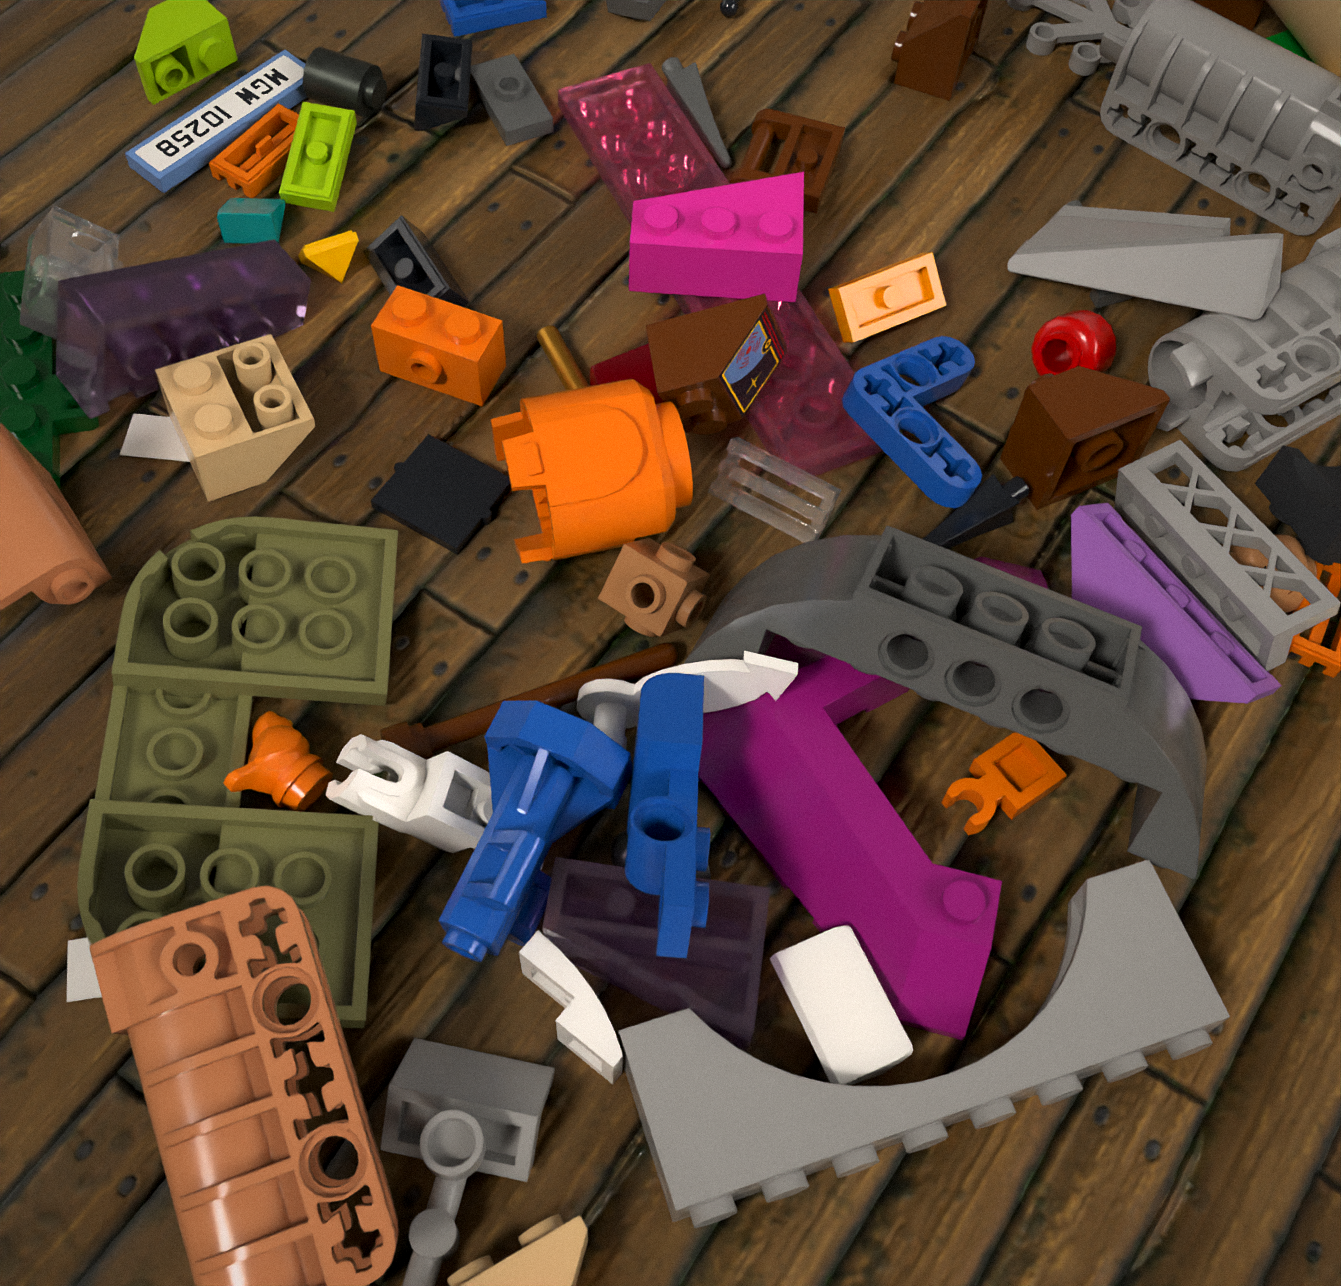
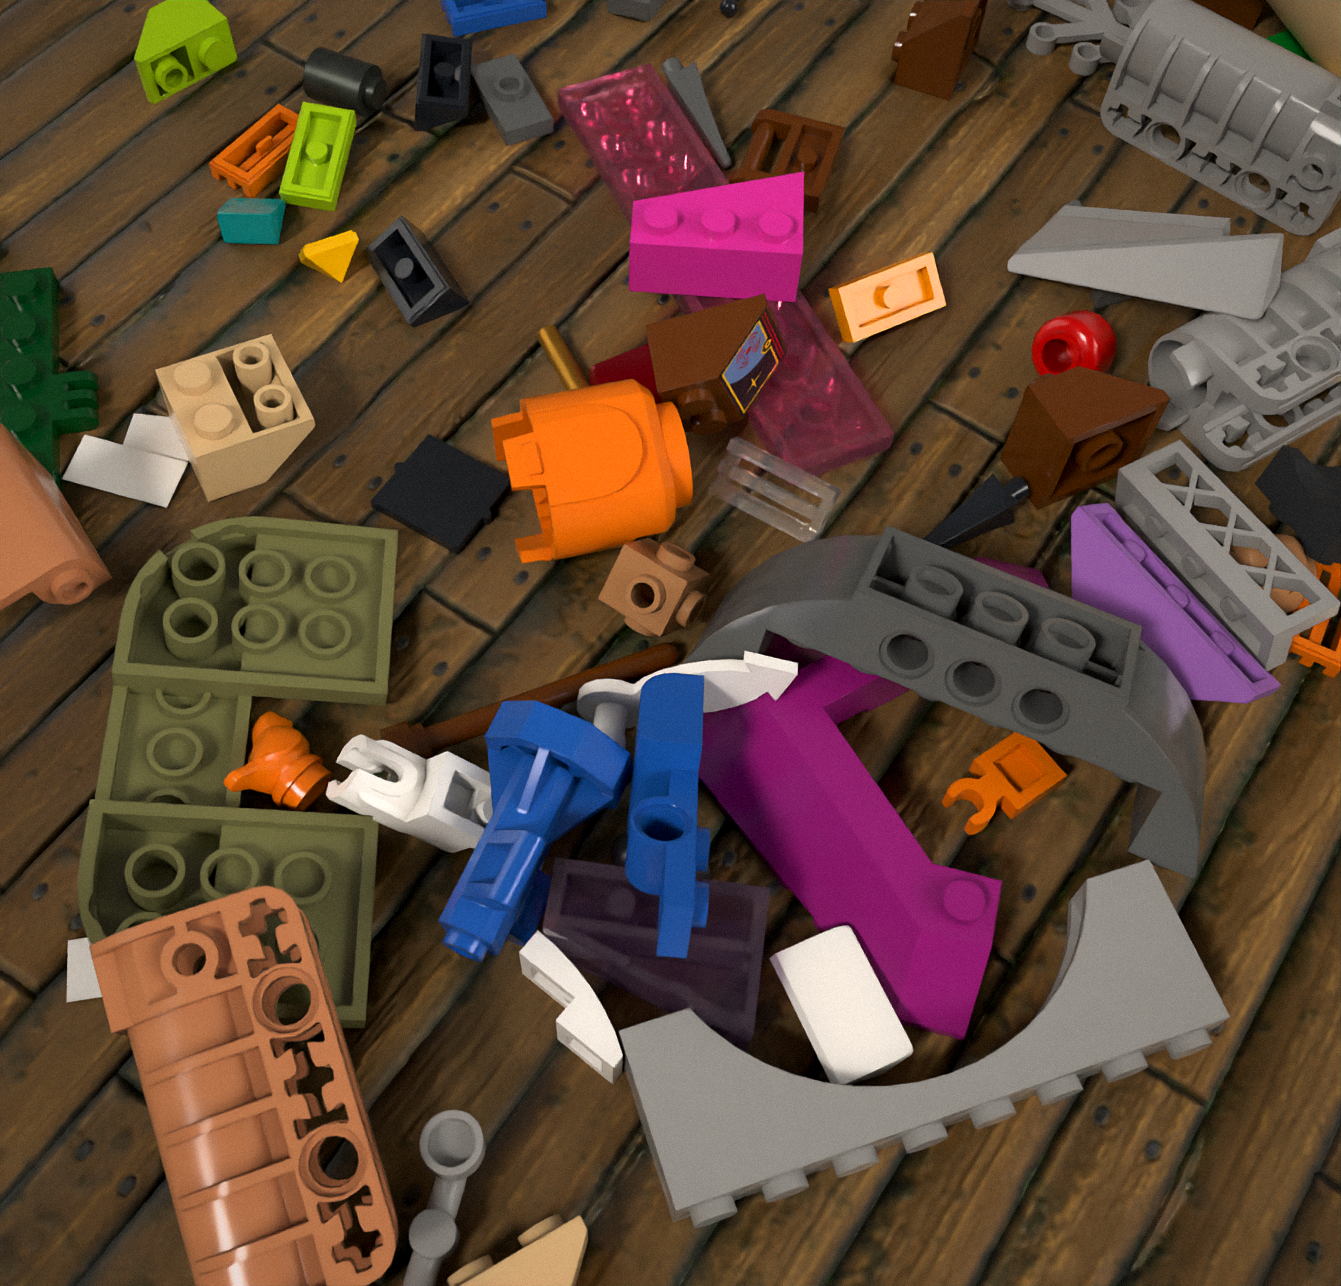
clear brick [19,205,123,351] -> none
clear purple wedge [56,239,311,419] -> none
tile [125,49,307,193] -> none
orange brick [371,285,506,407] -> none
light grey panel [380,1038,555,1182] -> none
blue beam [842,336,982,508] -> none
none -> white sticker [62,435,188,508]

